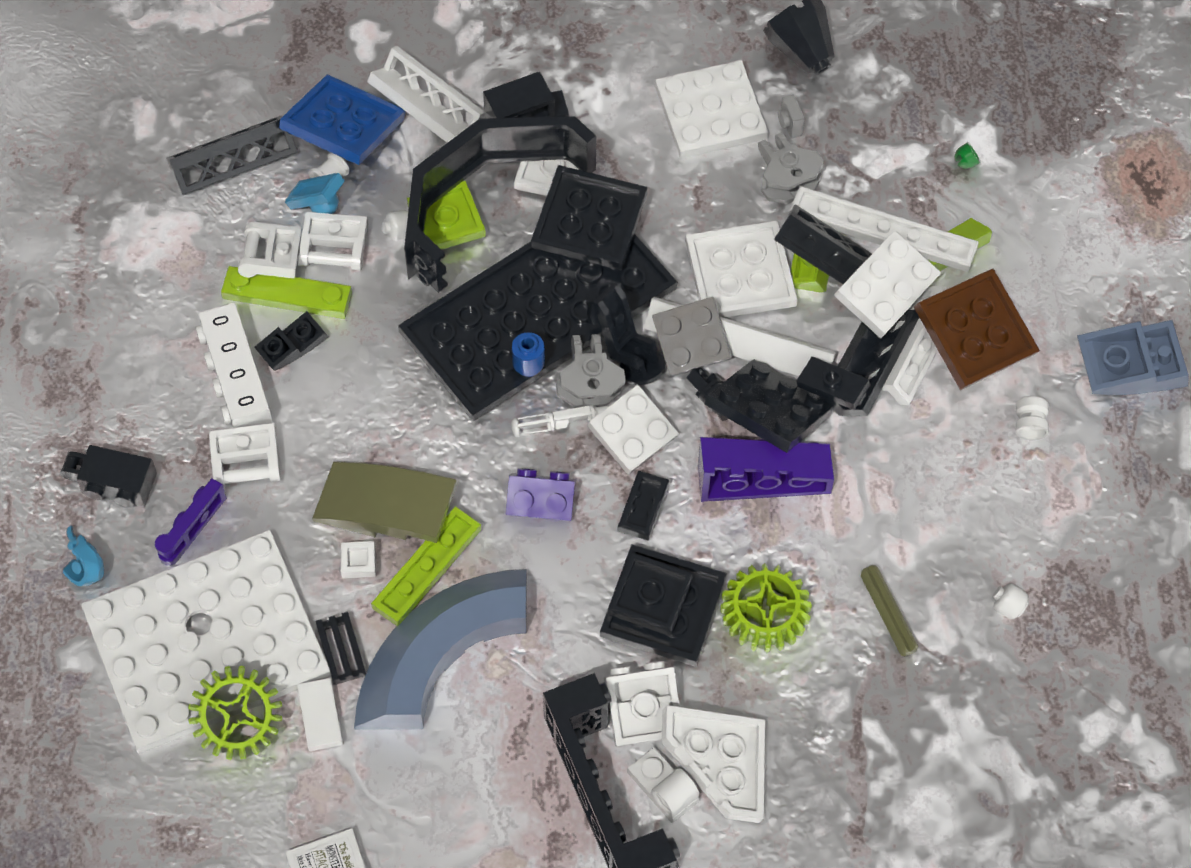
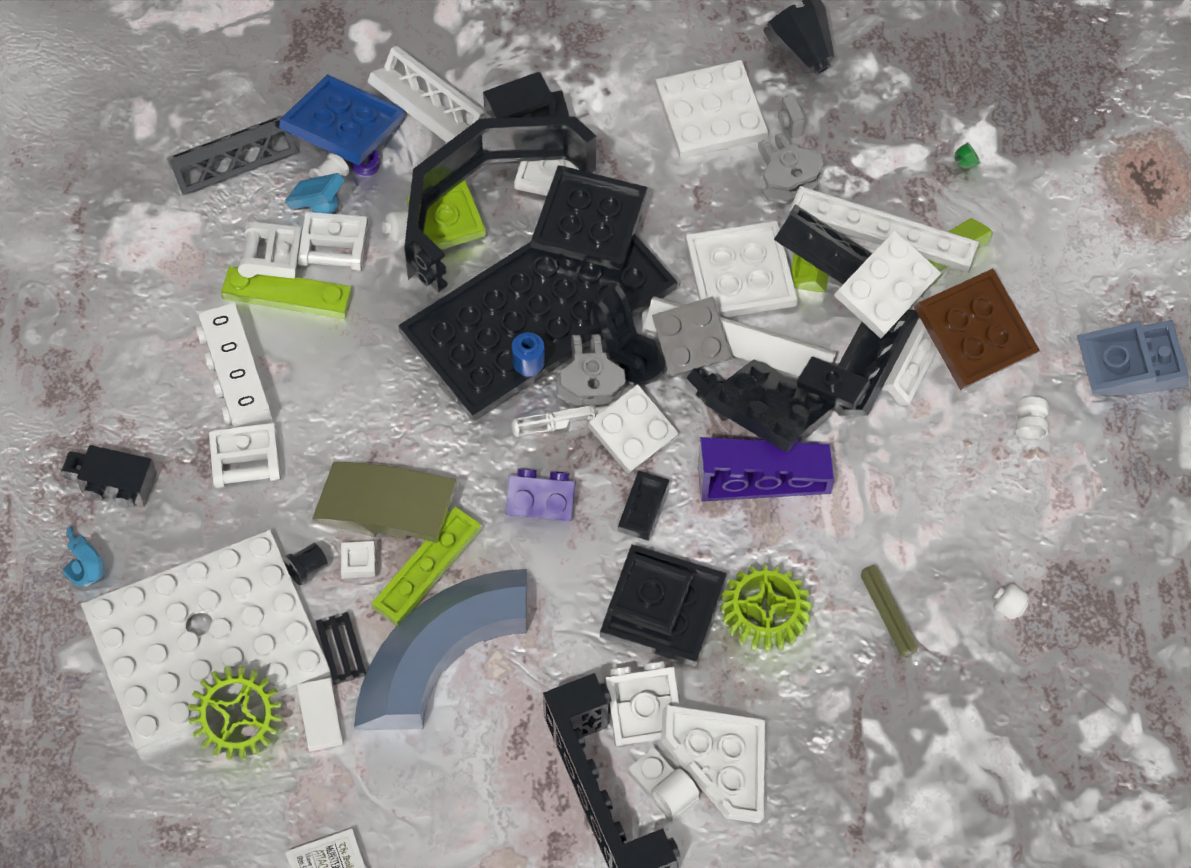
dark purple plate [155,478,227,566] -> none
black slope [254,311,329,371] -> none
none -> black bush [283,543,328,585]
none -> dark purple bush [352,150,380,177]

